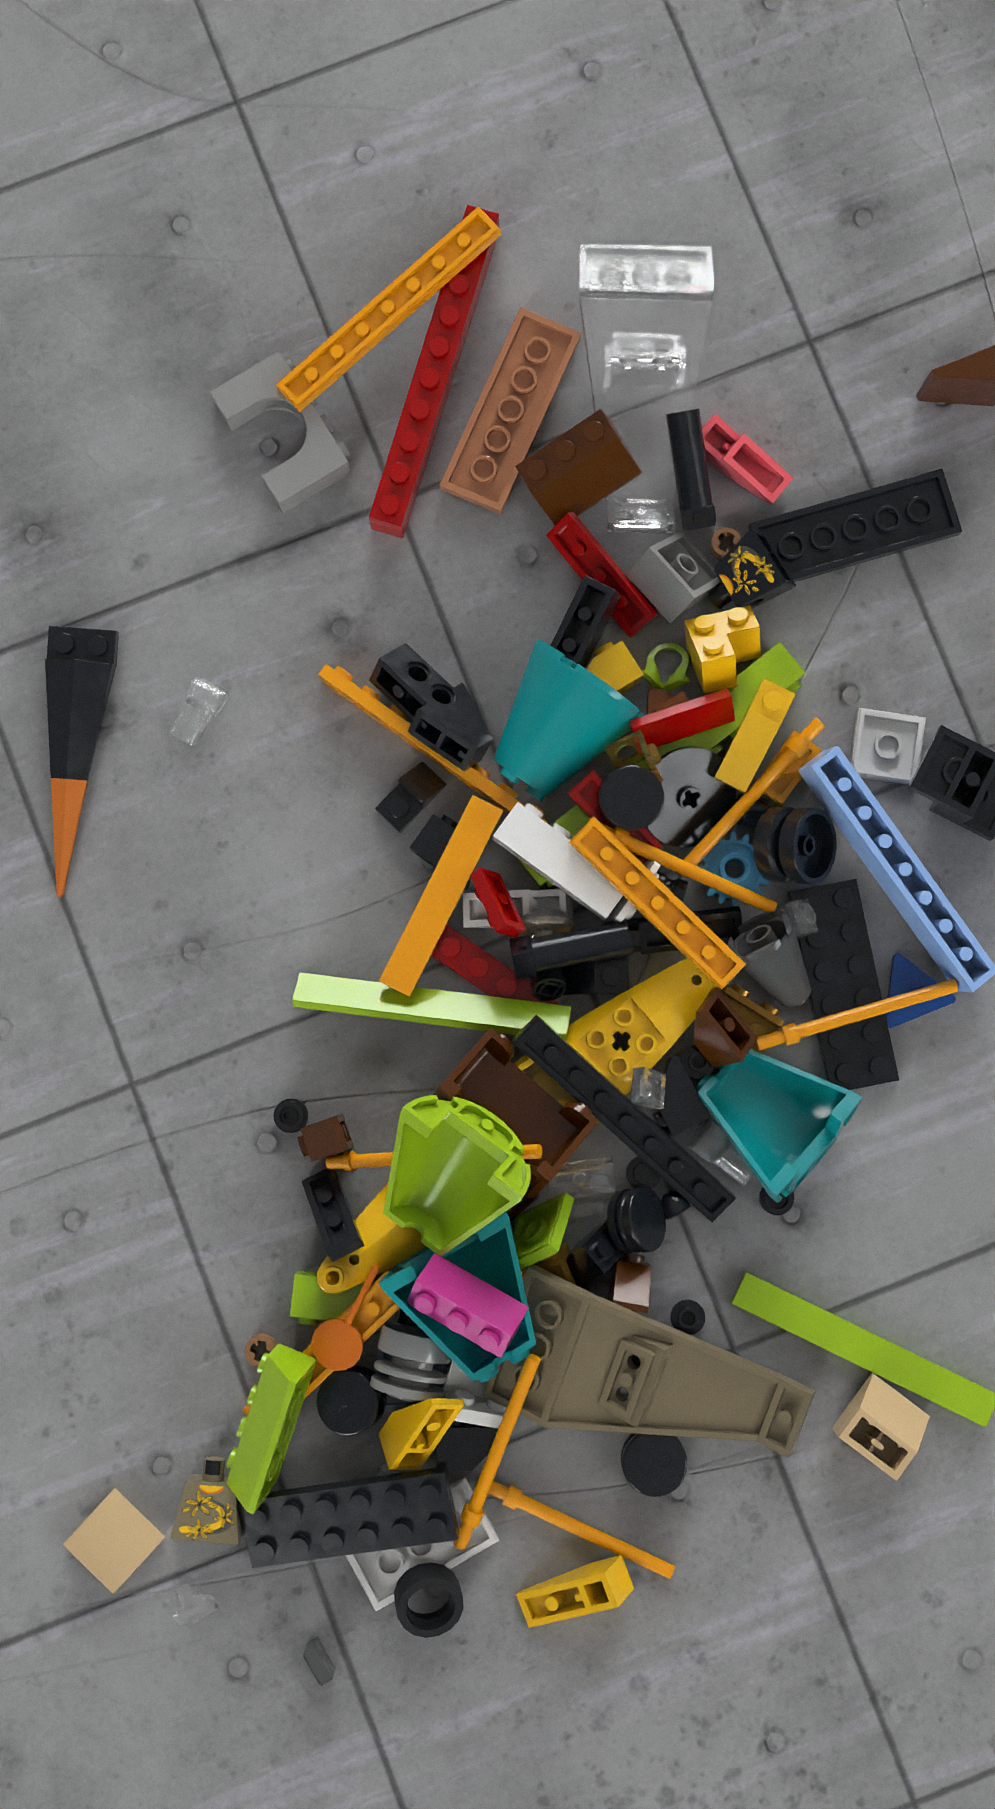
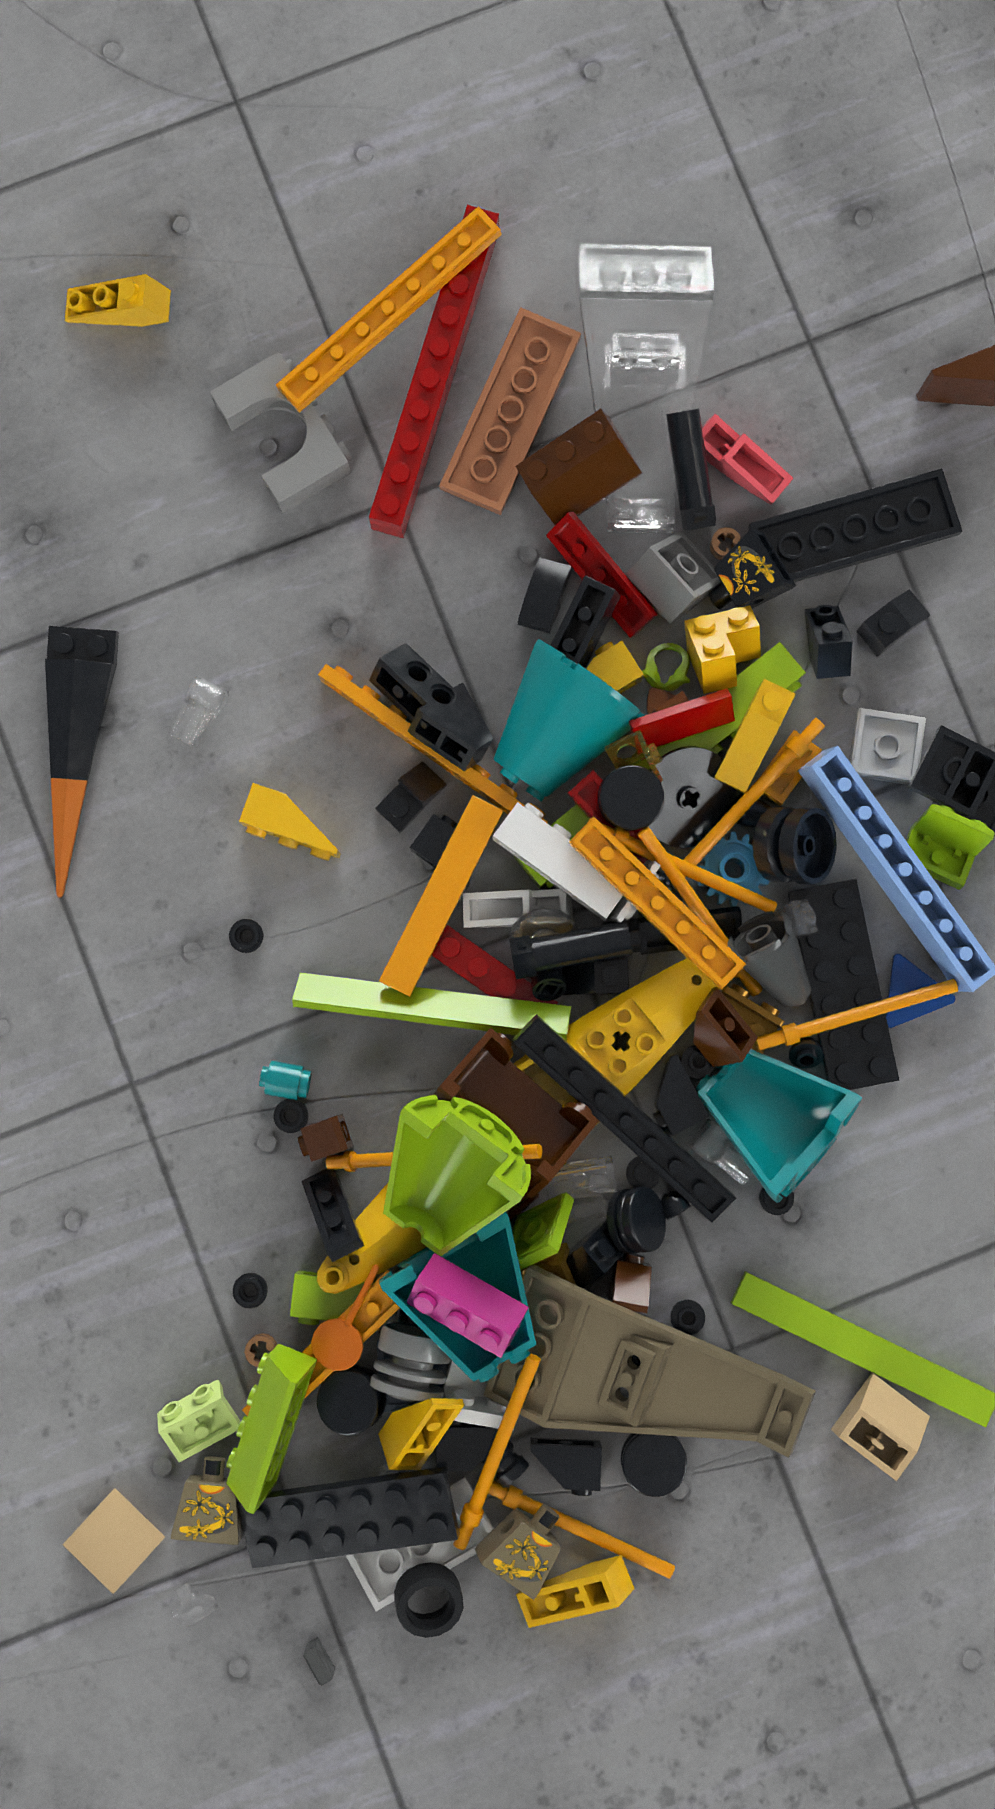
red plate [470,867,526,937] -> none
clear plate [631,1067,666,1110] -> none
none -> yellow slope [65,274,171,327]
none -> yellowish green bracket [157,1380,241,1463]
none -> black plate [229,919,264,953]
none -> black plate [233,1273,268,1308]
none -> yellow slope [239,783,341,861]
none -> teal brick [259,1060,312,1100]
none -> dark tan torso [475,1504,561,1600]
none -> black wheel [482,1439,529,1488]
none -> black slope [518,558,571,634]
none -> black slope [530,1437,602,1496]
none -> light orange bar [637,827,763,996]
none -> black plate [789,1037,824,1069]
none -> black slope [805,605,853,679]
none -> black slope [856,589,930,657]
none -> lime bracket [906,804,995,890]

